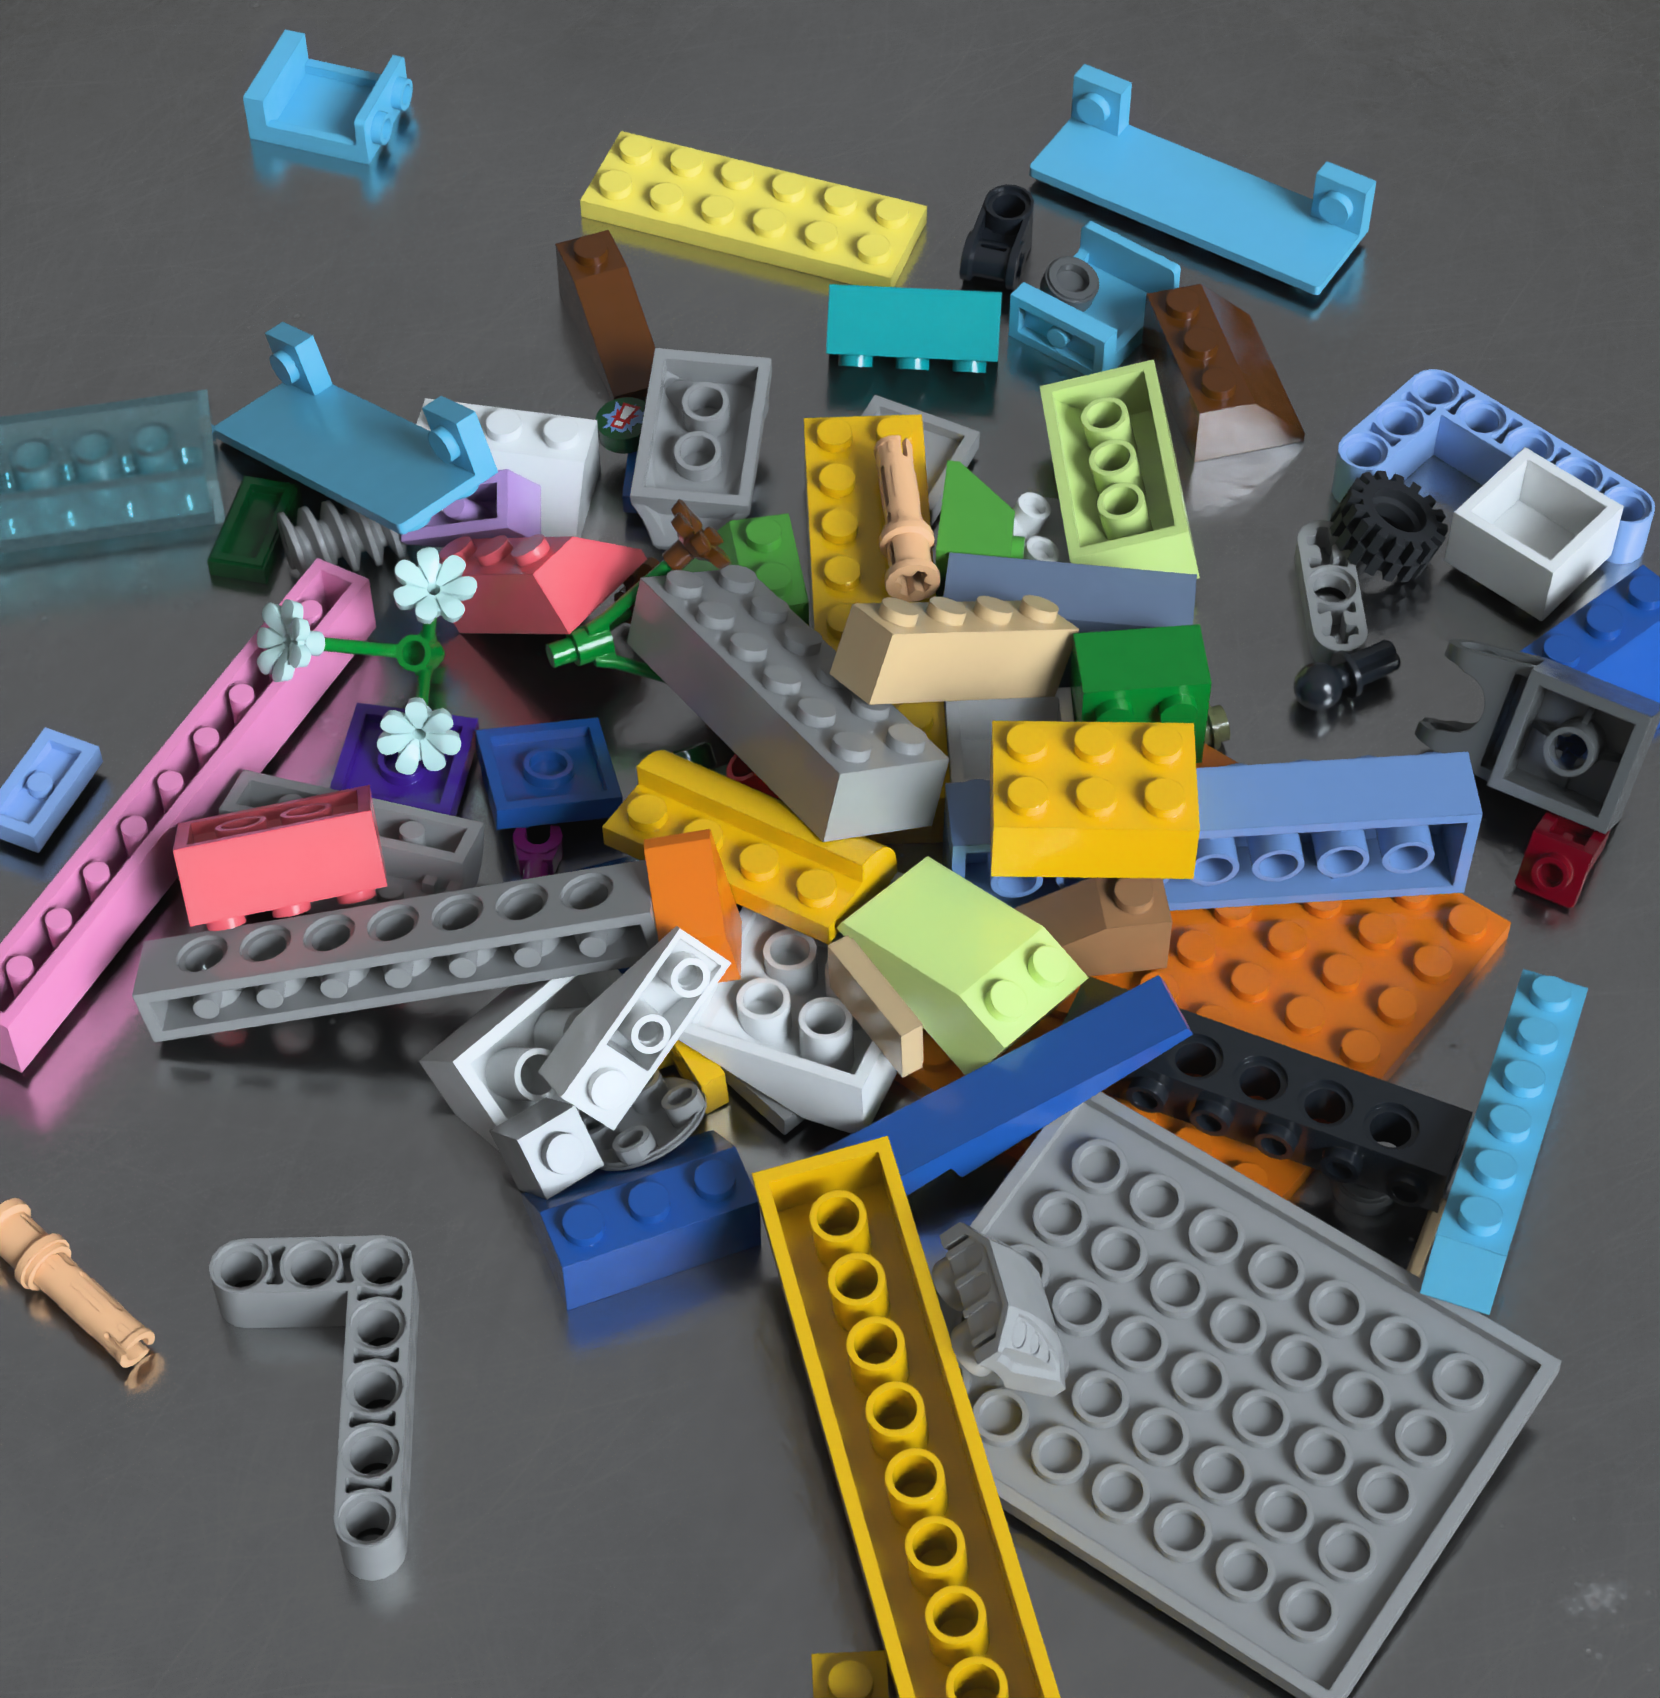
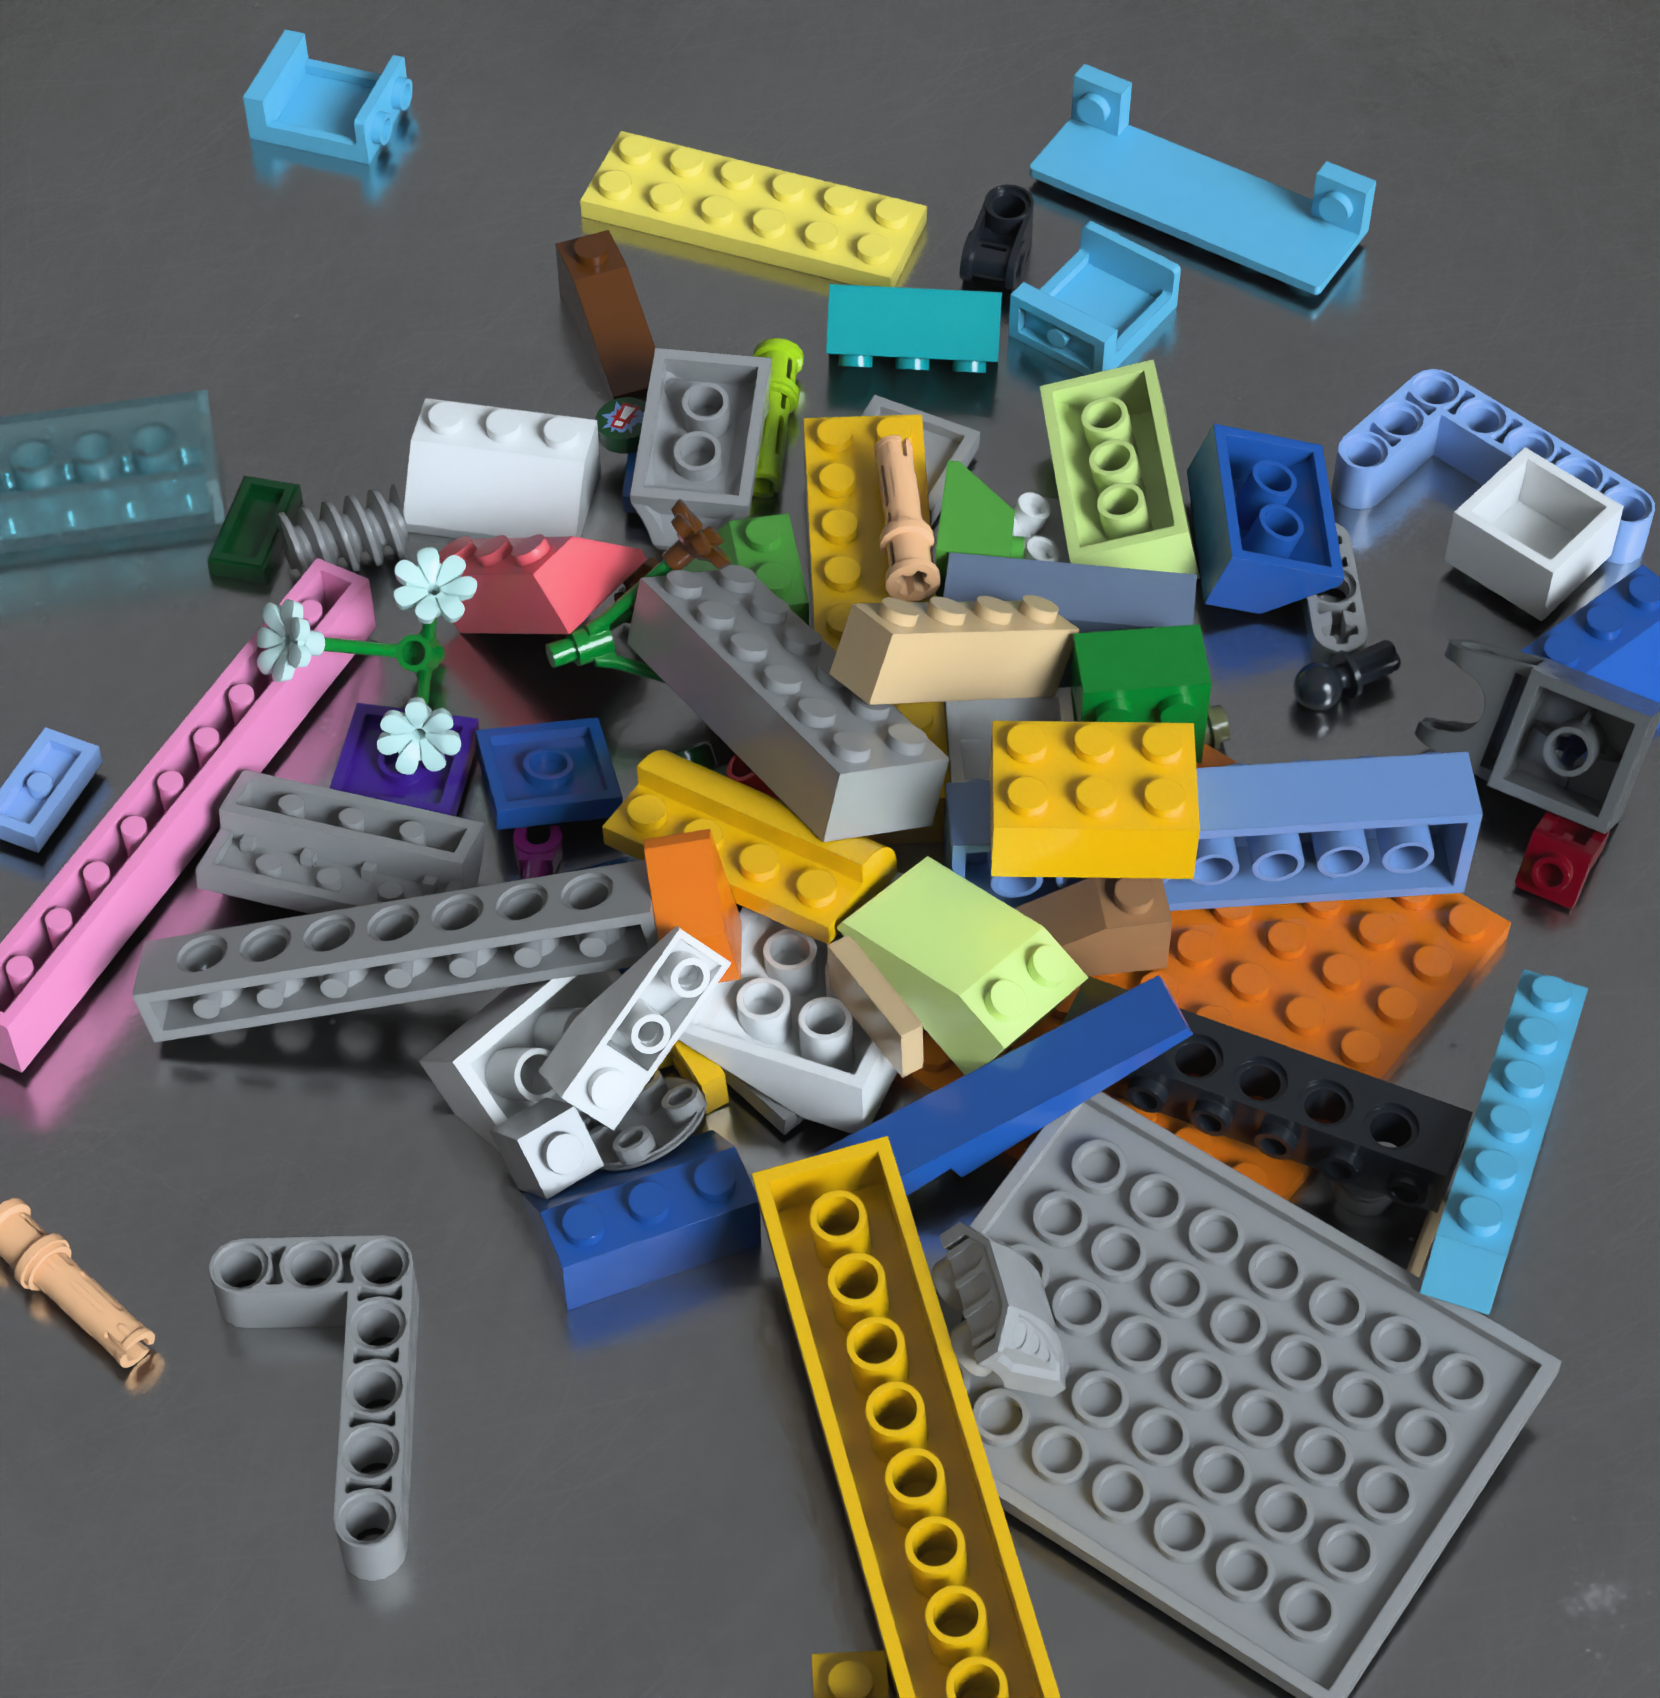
coral slope [173,785,387,931] -> none
medium azure bracket [213,322,498,535] -> none
lavender slope [401,469,541,547] -> none
dark grey tile [1040,256,1099,312] -> none
reddish brown slope [1142,284,1305,462] -> none
black tyre [1330,471,1448,582] -> none
none -> lime pin [753,338,804,498]
none -> blue slope [1187,423,1344,614]

